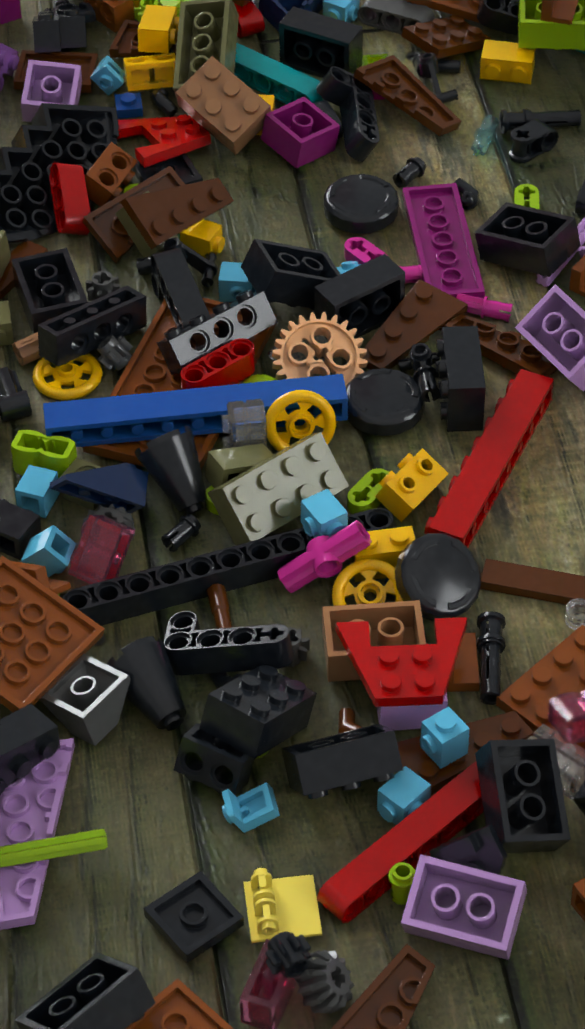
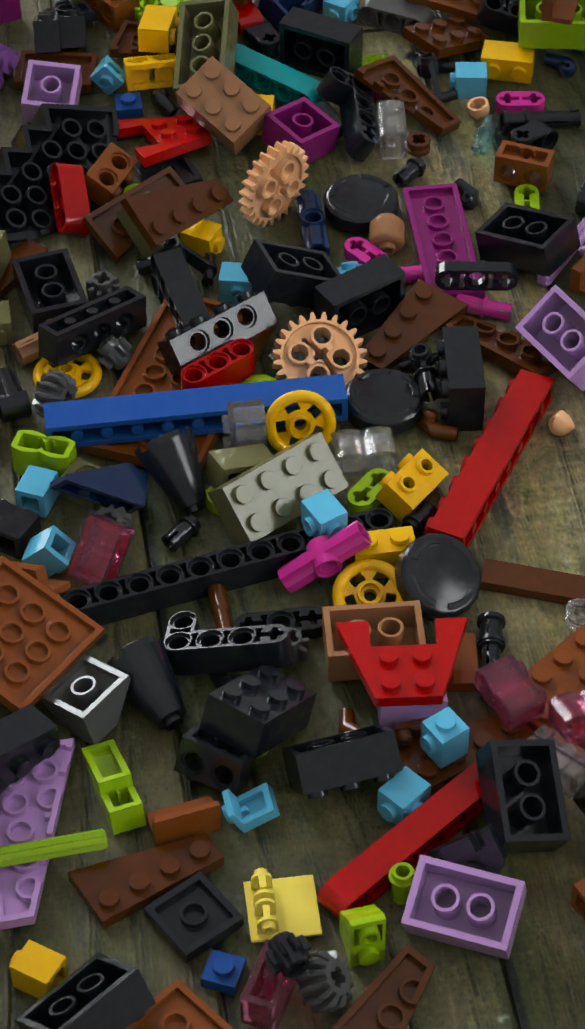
none -> yellow brick [9,939,69,999]
none -> dark grey gear [32,370,78,418]
none -> reddish brown wing [68,833,225,929]
none -> lime slope [81,739,147,835]
none -> dark orange panel [145,795,222,847]
none -> blue plate [200,949,247,996]
none -> black beam [234,606,323,639]
none -> light nougat gear [238,140,309,227]
none -> black piece [243,21,280,62]
none -> dark blue piece [296,190,330,256]
none -> clear brick [330,426,397,476]
none -> lime slope [339,904,386,967]
none -> medium nougat head [369,213,405,256]
none -> clear brick [377,100,407,159]
none -> reddish brown arm [393,717,429,746]
none -> black pin [401,500,437,537]
none -> reddish brown bush [406,131,431,157]
none -> reddish brown arm [420,409,459,442]
none -> black beam [435,261,518,291]
none -> medium azure brick [449,62,487,99]
none -> light nougat hinge [468,96,490,120]
none -> clear pink brick [474,654,547,731]
none -> dark orange brick [494,140,555,193]
none -> dark pink beam [495,91,545,114]
none -> dark blue arm [544,52,577,77]
none -> light nougat hinge [548,410,575,436]

